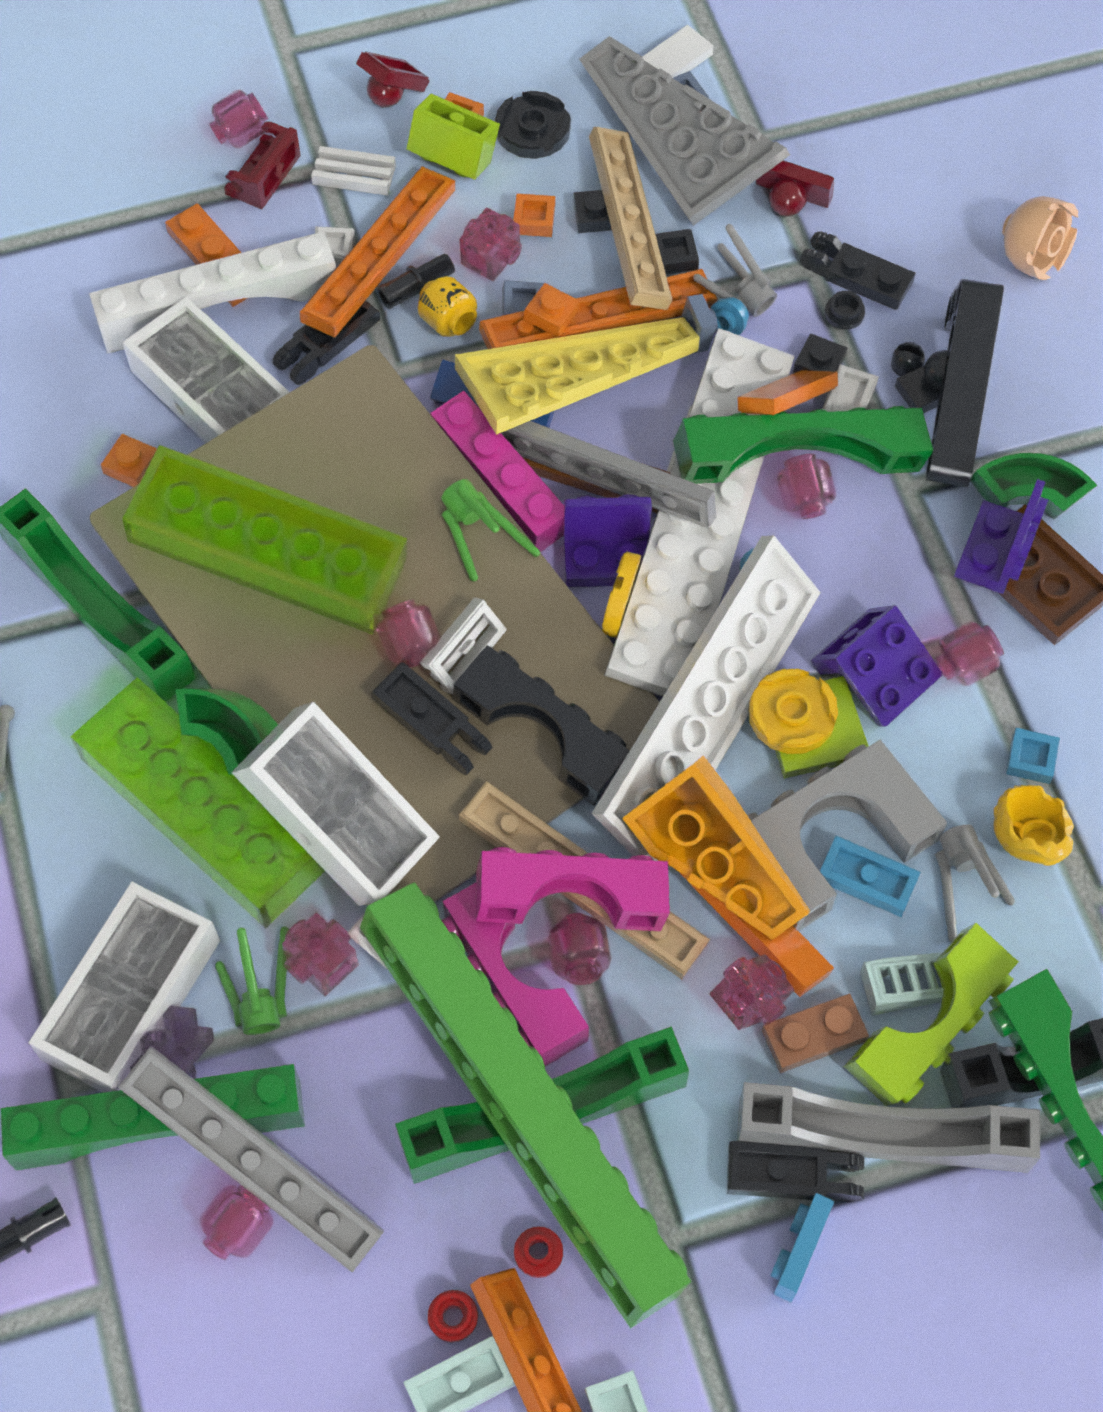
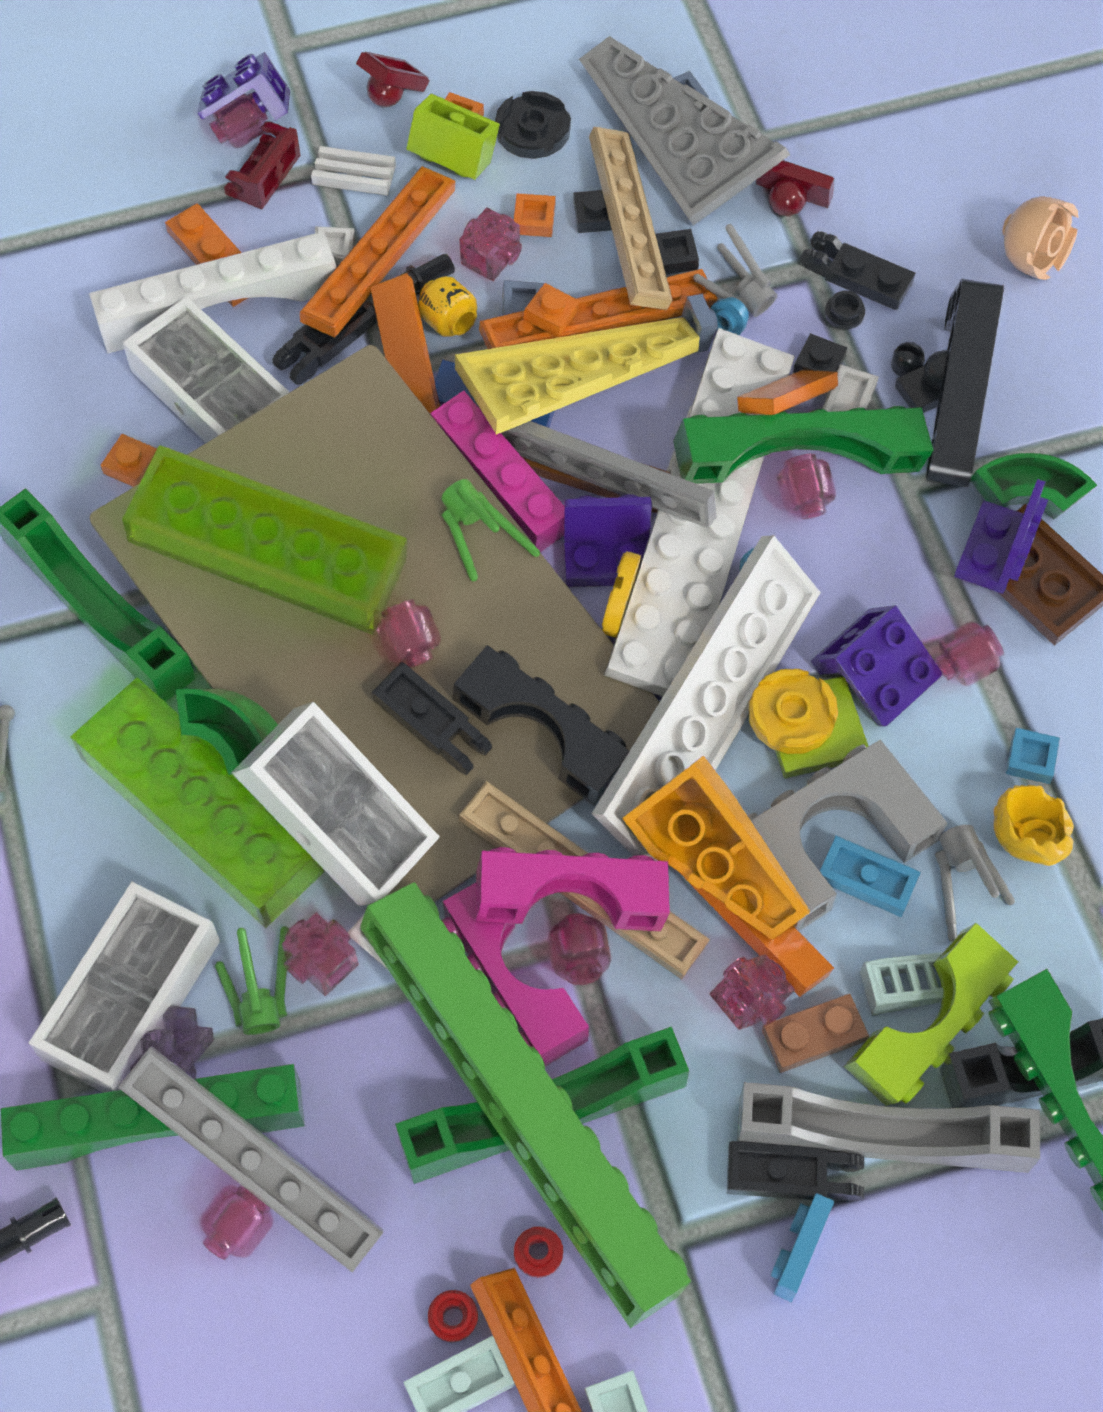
white tile [420,598,507,694] -> none
white tile [642,25,714,78] -> none
none -> bracket [197,52,290,121]
none -> orange tile [370,273,440,413]

